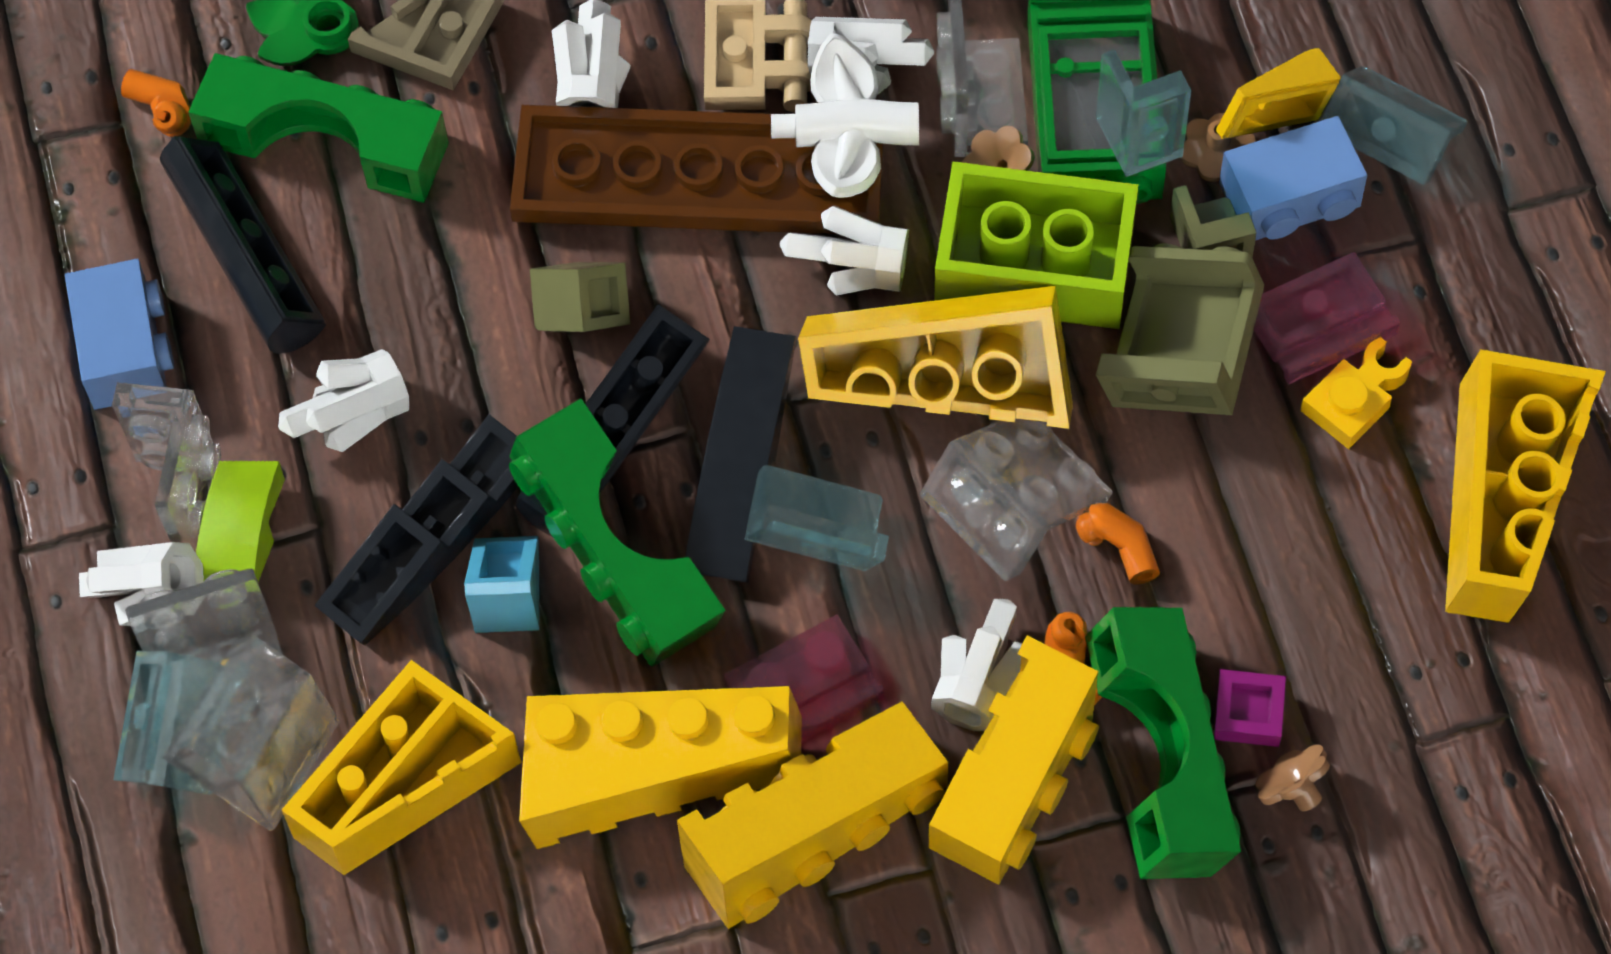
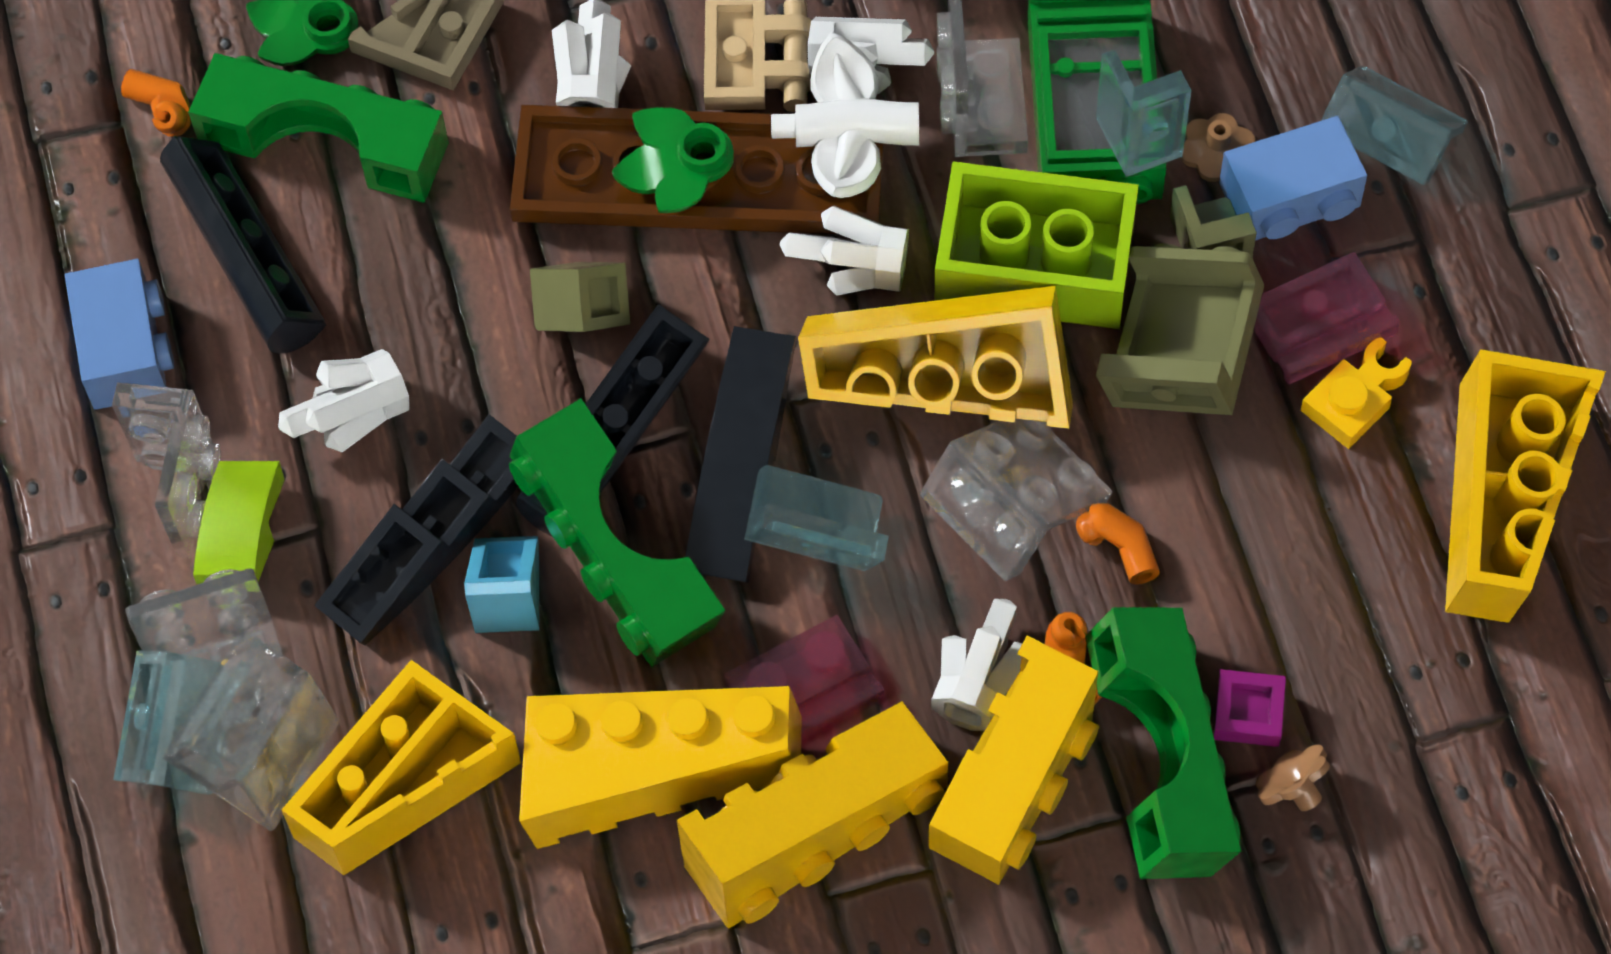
white rock [79,542,204,626] -> none
medium nougat plant [962,125,1035,171] -> none
yellow slope [1216,48,1341,139] -> none
none -> green plate [612,108,734,213]

